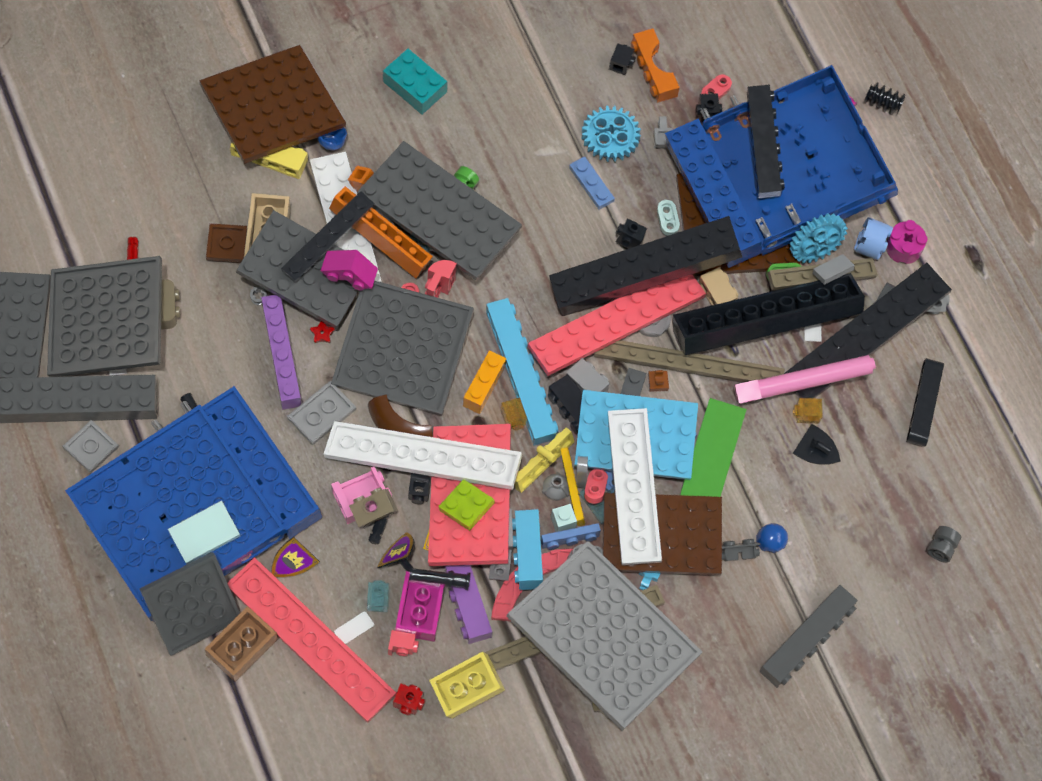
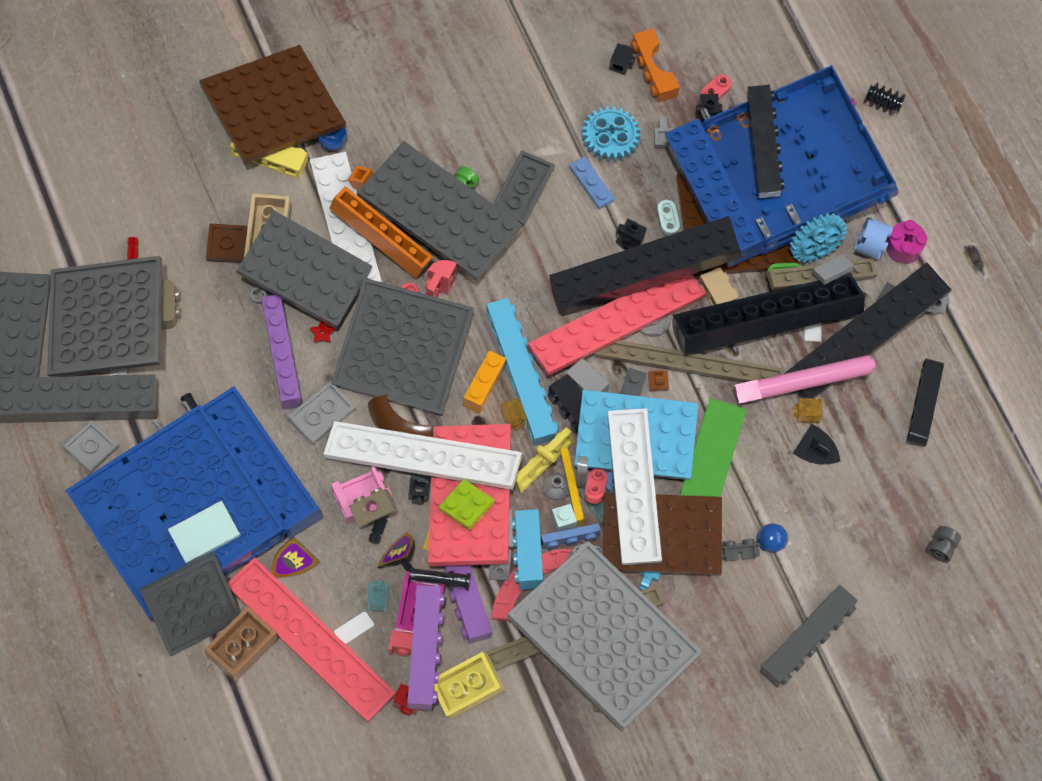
black plate [281,191,375,283] -> none
dark pink brick [321,250,378,290] -> none
teal brick [383,48,448,115] -> none
none -> medium lavender brick [407,585,444,710]
none -> dark grey plate [493,150,555,227]

